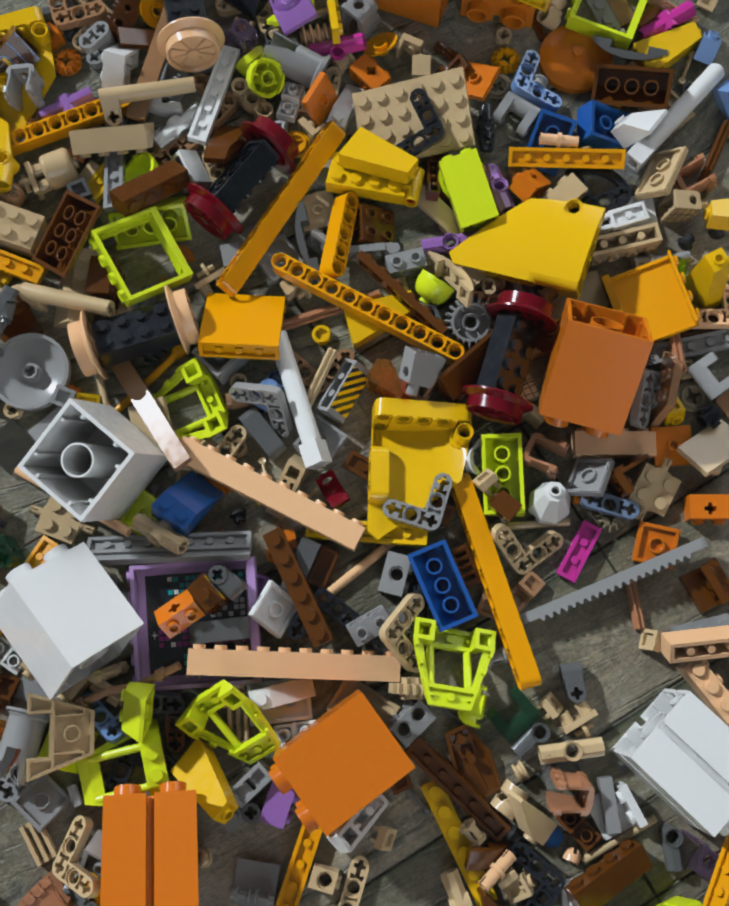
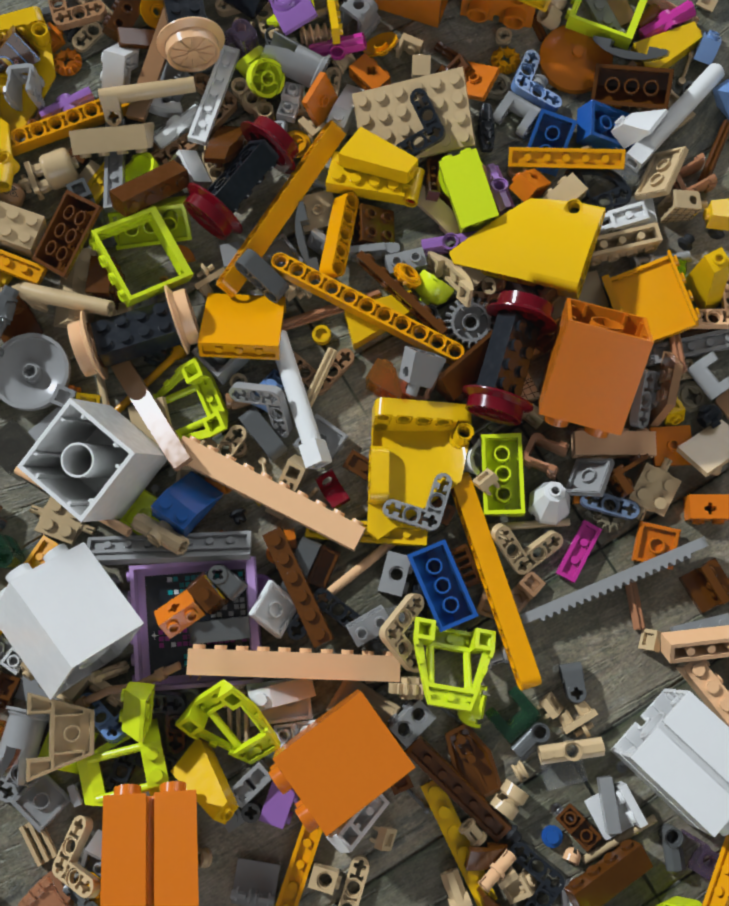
tan bush [3,404,24,420] -> none
light grey connector [79,21,116,70] -> none
brick [316,358,372,423] -> none
reddish brown brick [489,490,523,524] -> none
tan slope [507,789,558,846] -> none
light nougat pin [539,132,579,148] -> none
nougat piece [546,766,595,816] -> none
none -> dark grey beam [235,249,289,303]
none -> light orange gear [393,263,421,289]

